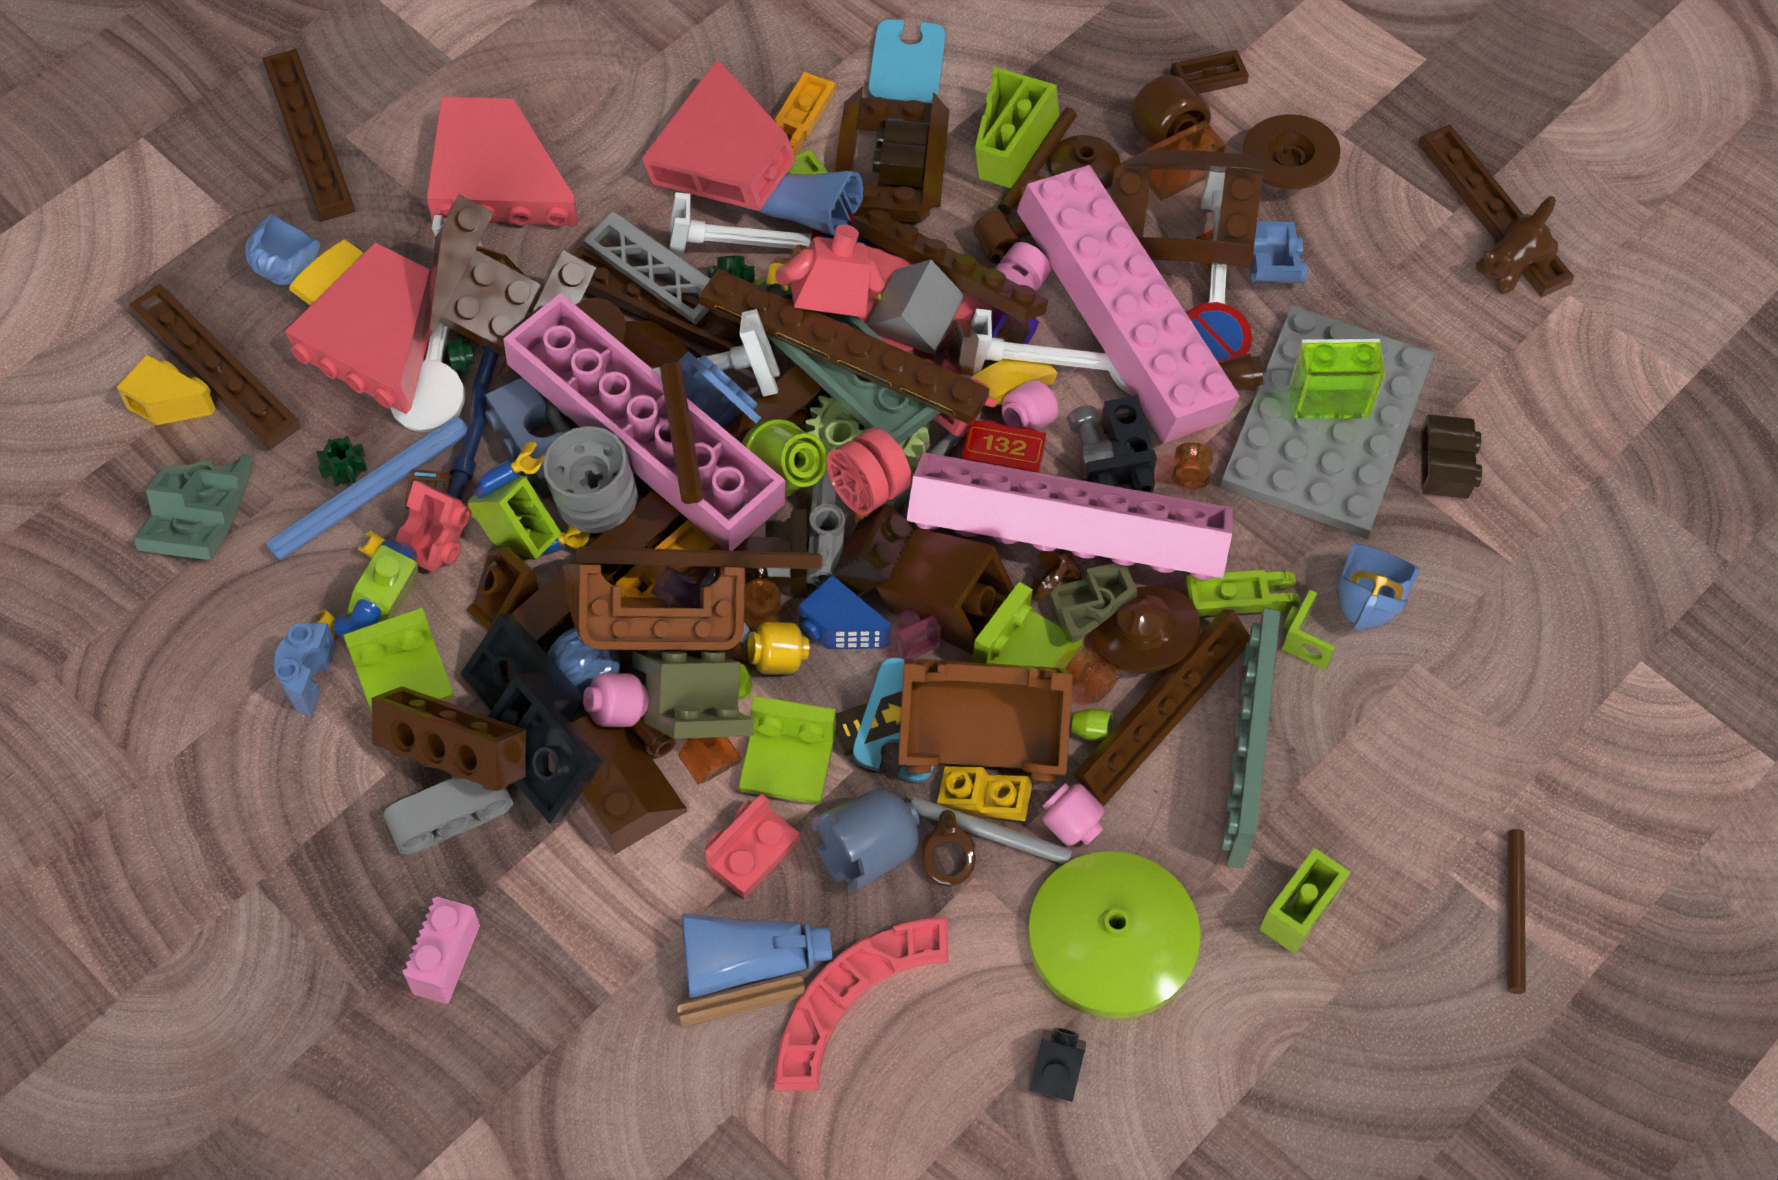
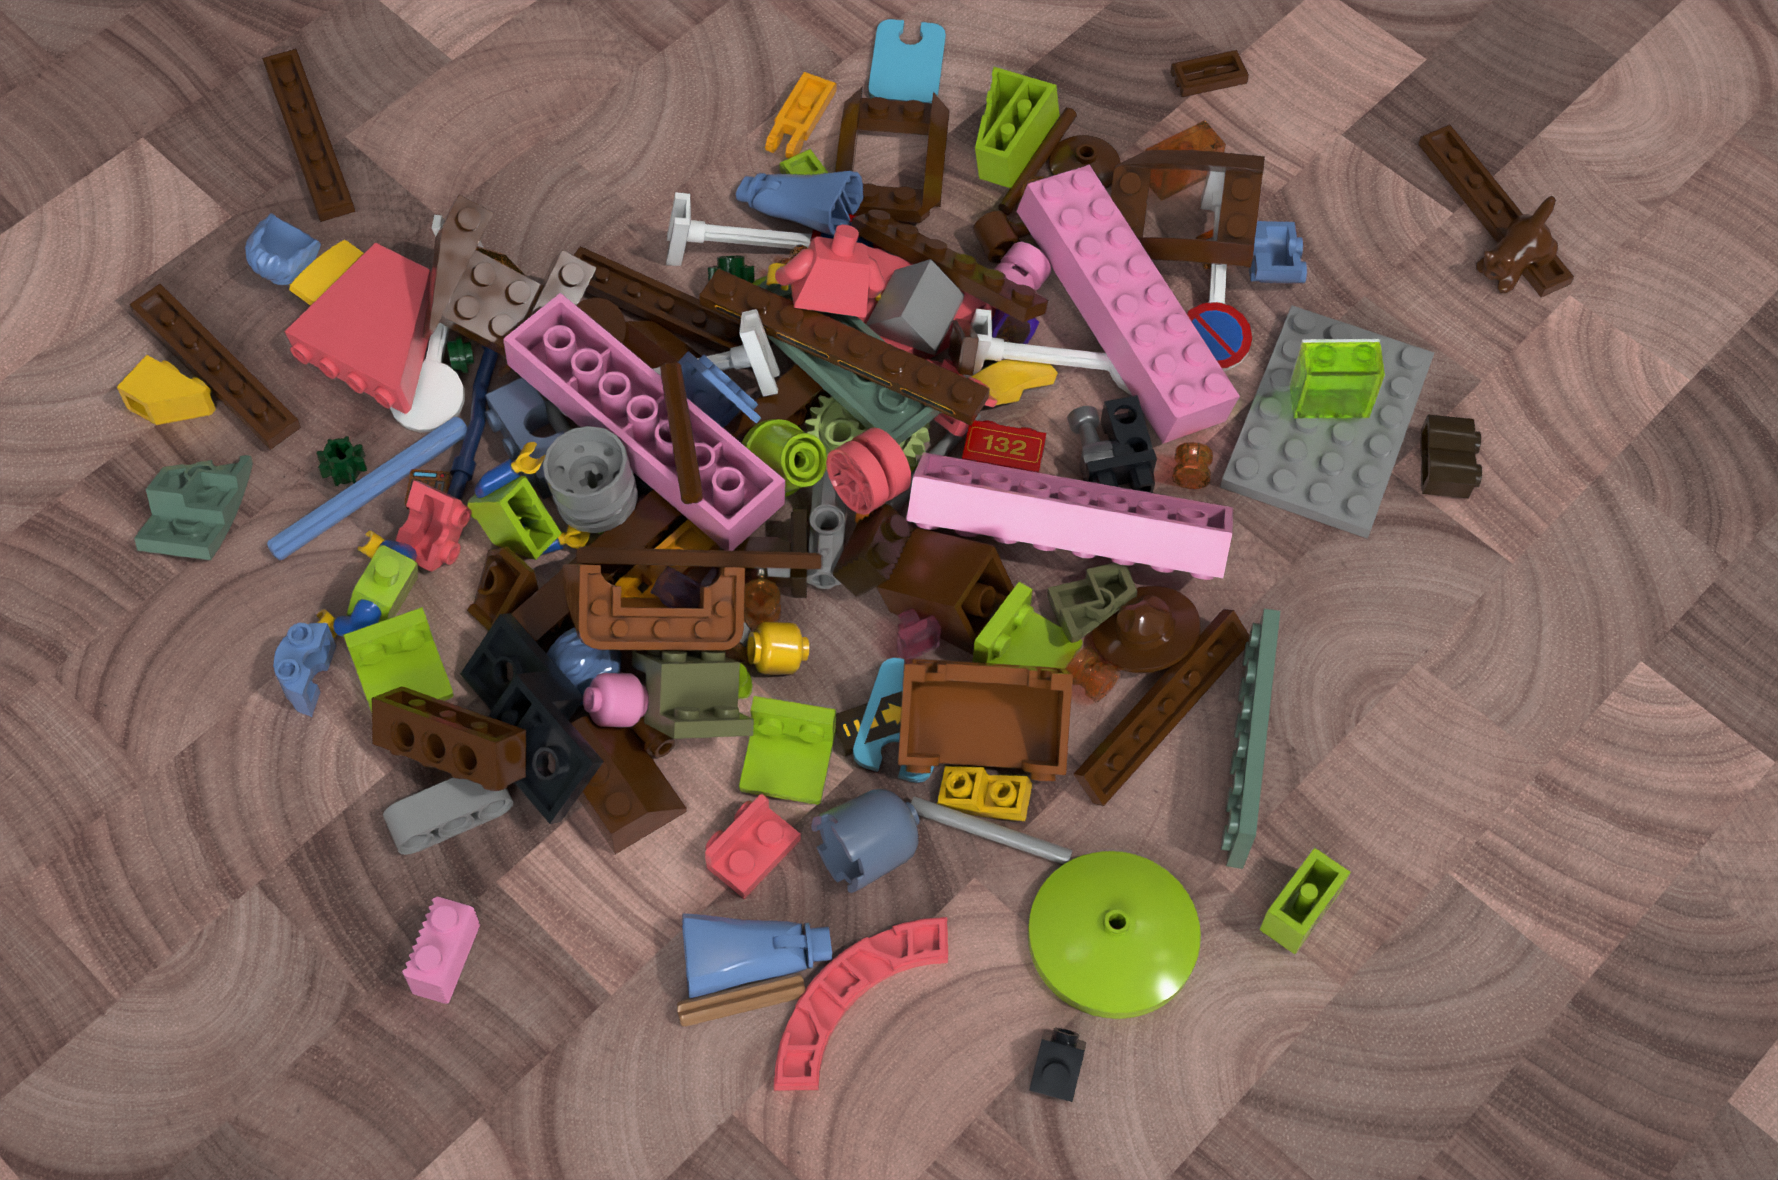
coral slope [427,97,578,226] -> none
light grey fence [583,211,710,325] -> none
coral slope [642,62,796,211] -> none
clear orange slope [679,737,742,784] -> none
blue slope [799,575,891,649] -> none
dark brown brick [872,117,930,188] -> none
reddish brown piece [920,809,976,887] -> none
bright pink head [1001,380,1058,432] -> none
reddish brown piece [1030,548,1082,601] -> none
bright pink head [1042,783,1105,846] -> none
lime hose [1071,708,1113,742] -> none
reddish brown head [1131,75,1211,150] -> none
lime hinge [1185,570,1301,617] -> none
reddish brown cone [1219,353,1263,391] -> none
reddish brown hat [1242,114,1340,189] -> none
lime bracket [1282,590,1335,670] -> none
medium blue helmet [1336,542,1419,632] -> none
reddish brown bar [1507,829,1526,994] -> none

